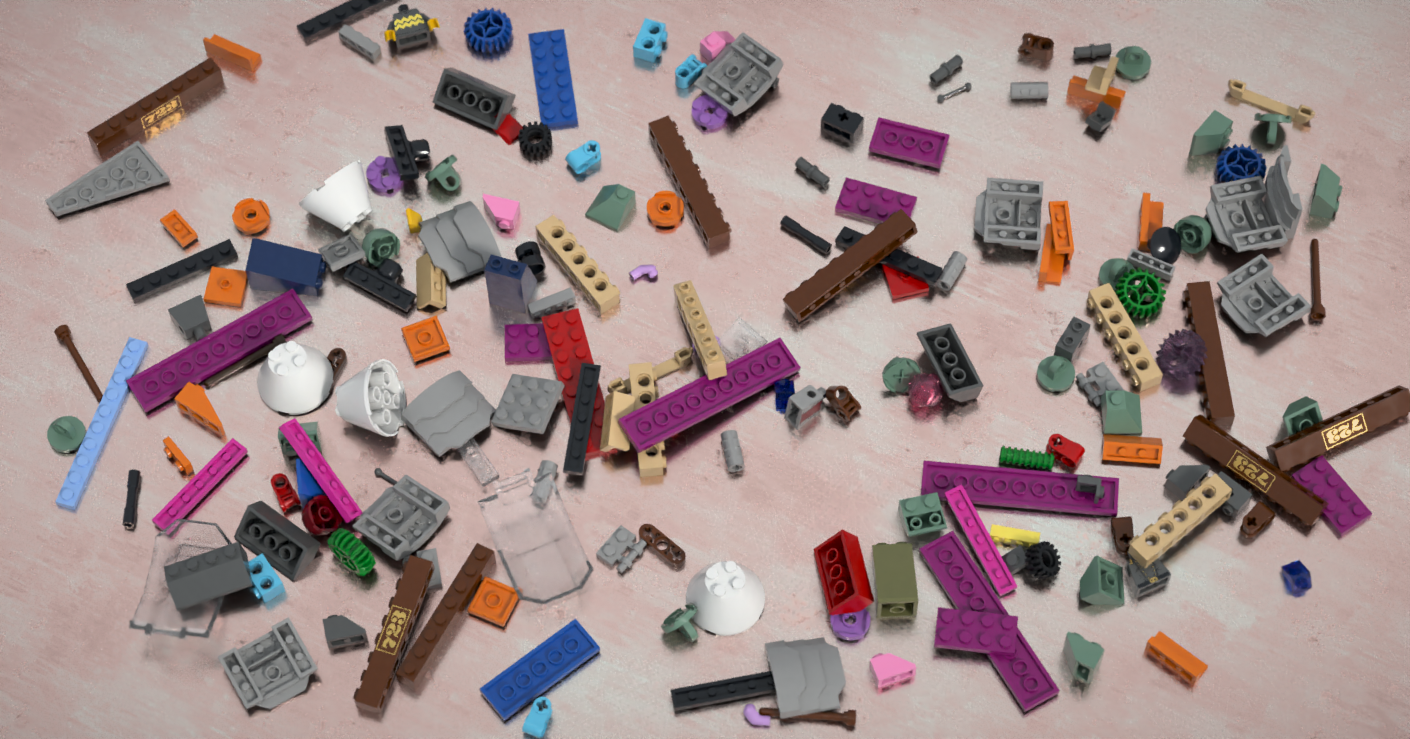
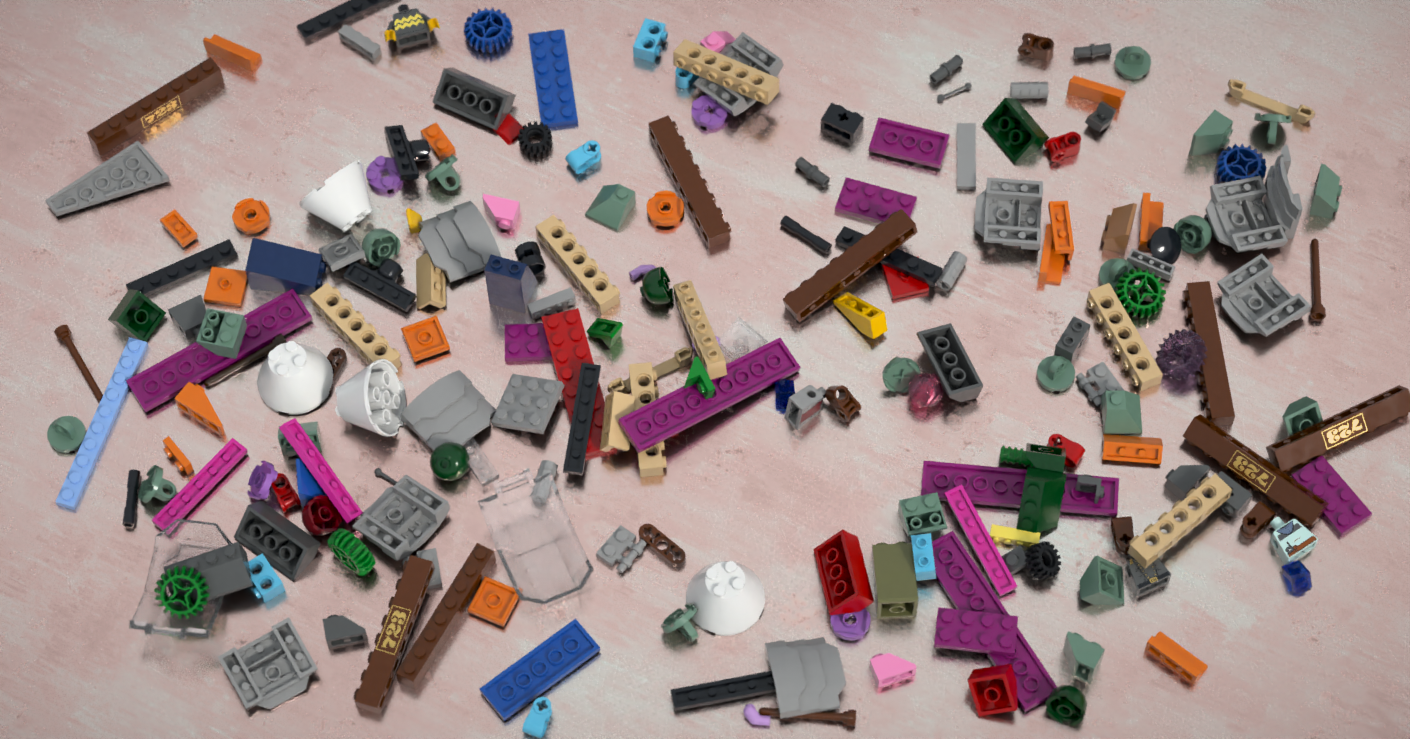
light grey axle [721,430,745,472] -> none
tan panel [1085,56,1119,95] -> none
none -> dark green slope [108,289,166,342]
none -> sand green tile [138,465,177,503]
none -> green gear [154,565,210,619]
none -> sand green slope [196,308,247,359]
none -> medium lavender plate [248,460,278,500]
none -> tan brick [310,282,401,368]
none -> orange plate [421,122,456,160]
none -> dark green cylinder [430,442,470,481]
none -> green slope [586,318,623,348]
none -> dark green cylinder [640,267,674,305]
none -> tan brick [673,39,779,105]
none -> green slope [684,356,716,399]
none -> yellow slope [833,292,888,339]
none -> medium azure brick [911,533,936,581]
none -> light grey tile [957,123,976,190]
none -> red slope [967,664,1018,716]
none -> dark green slope [982,98,1049,163]
none -> dark green slope [1016,467,1067,533]
none -> dark green slope [1026,443,1066,474]
none -> red piece [1044,132,1081,162]
none -> dark green cylinder [1045,685,1087,725]
none -> medium nougat slope [1101,203,1137,254]
none -> light aqua torso [1270,516,1318,566]

